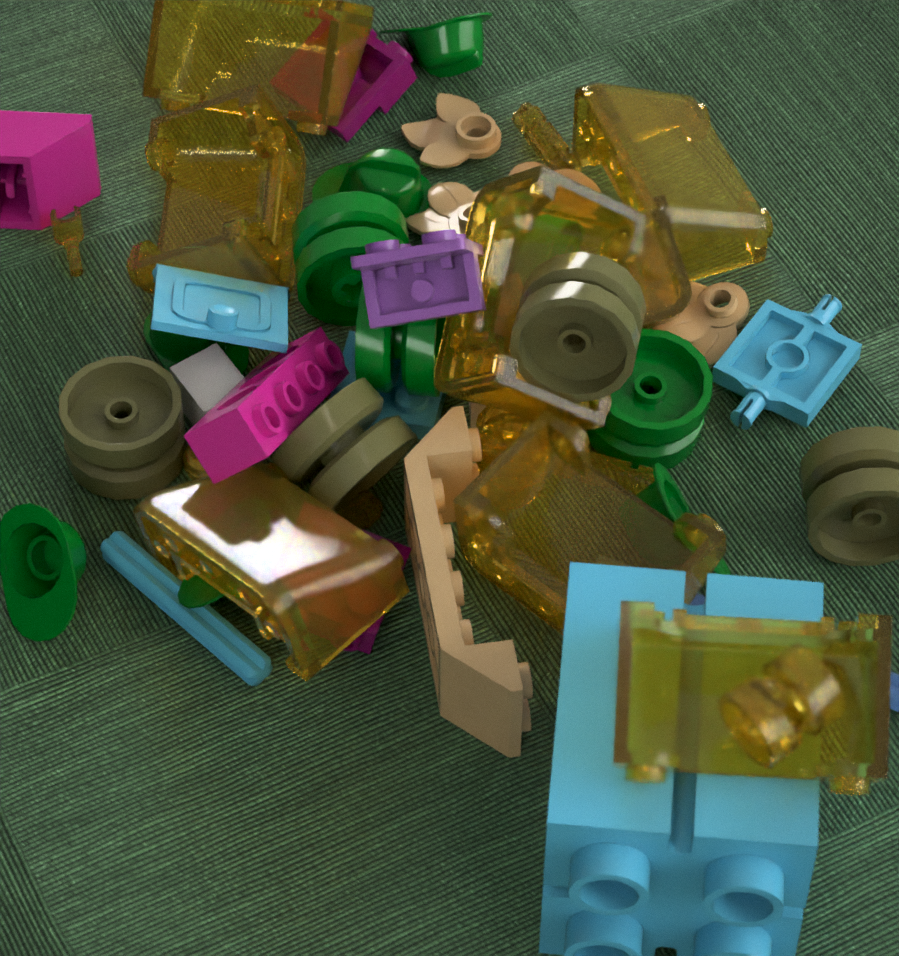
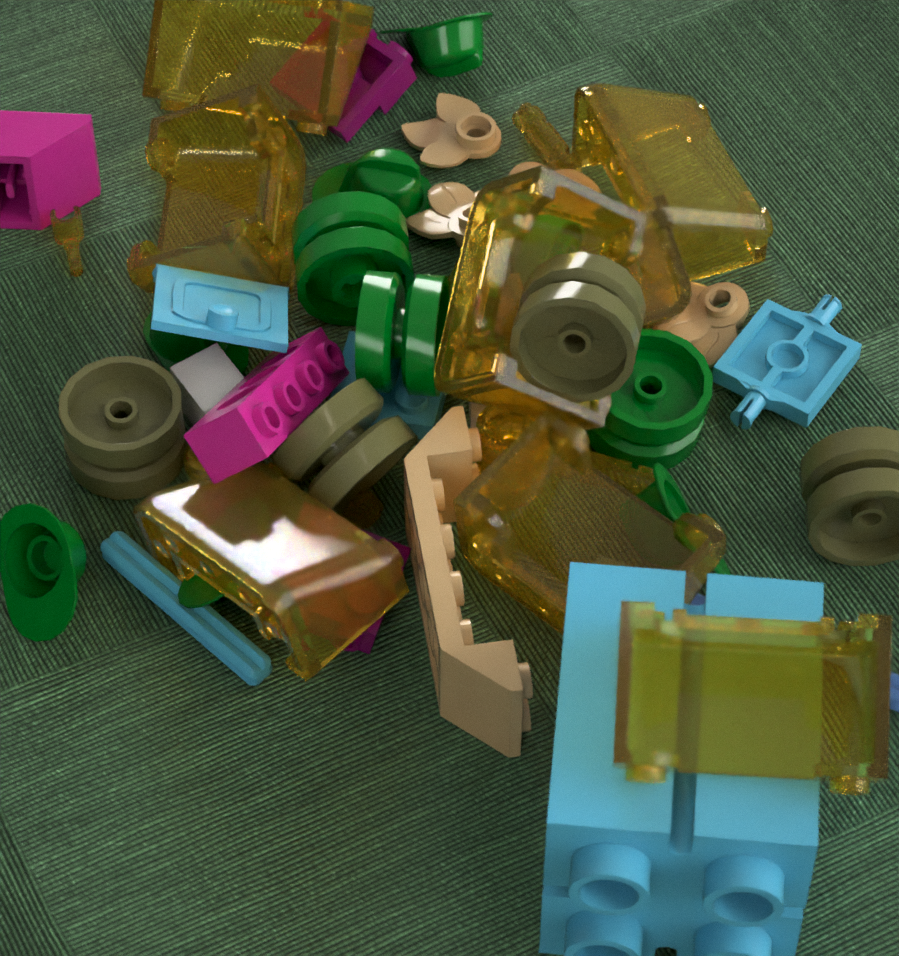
medium lavender bracket [350,229,486,329] -> none
clear yellow wheel [718,644,847,769] -> none

